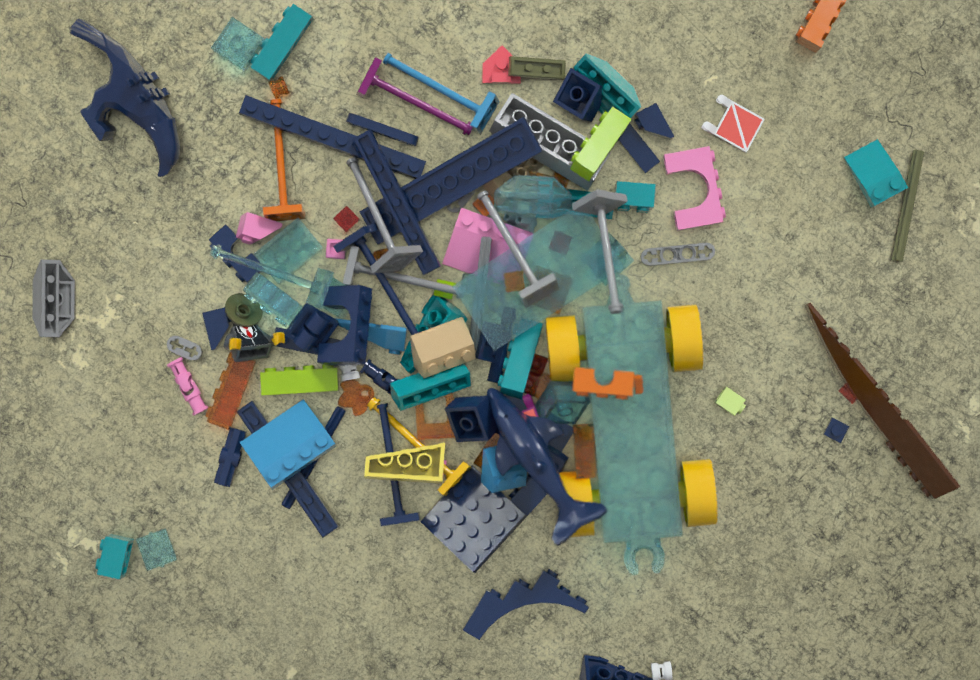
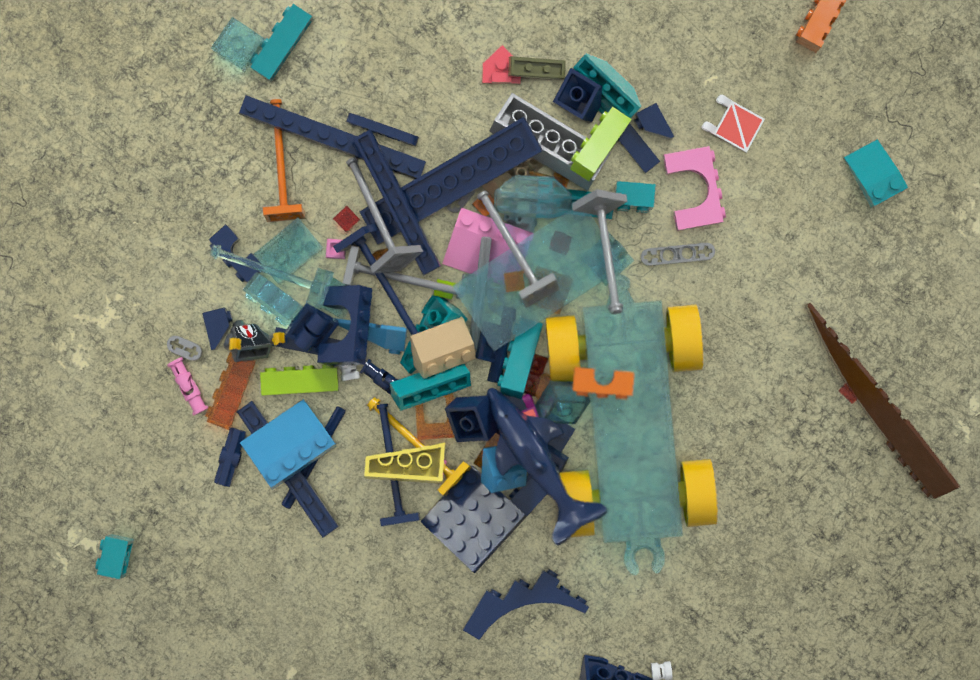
light grey wedge [32,260,75,337] -> none
dark blue animal [69,19,181,177] -> none
clear light blue piece [136,528,177,571] -> none
olive dish [225,293,262,327] -> none
bright pink slope [236,212,283,244] -> none
clear orange wheel [268,76,290,99] -> none
clear orange plate [338,380,374,416] -> none
magenta tile [356,57,473,135] -> none
dark azure tile [383,53,500,135] -> none
clear orange window [573,424,596,479] -> none
orange tile [634,374,643,394] -> none
yellowish green brick [714,387,746,416] -> none
dark blue plate [823,417,850,443] -> none
olive axle [892,150,924,262] -> none

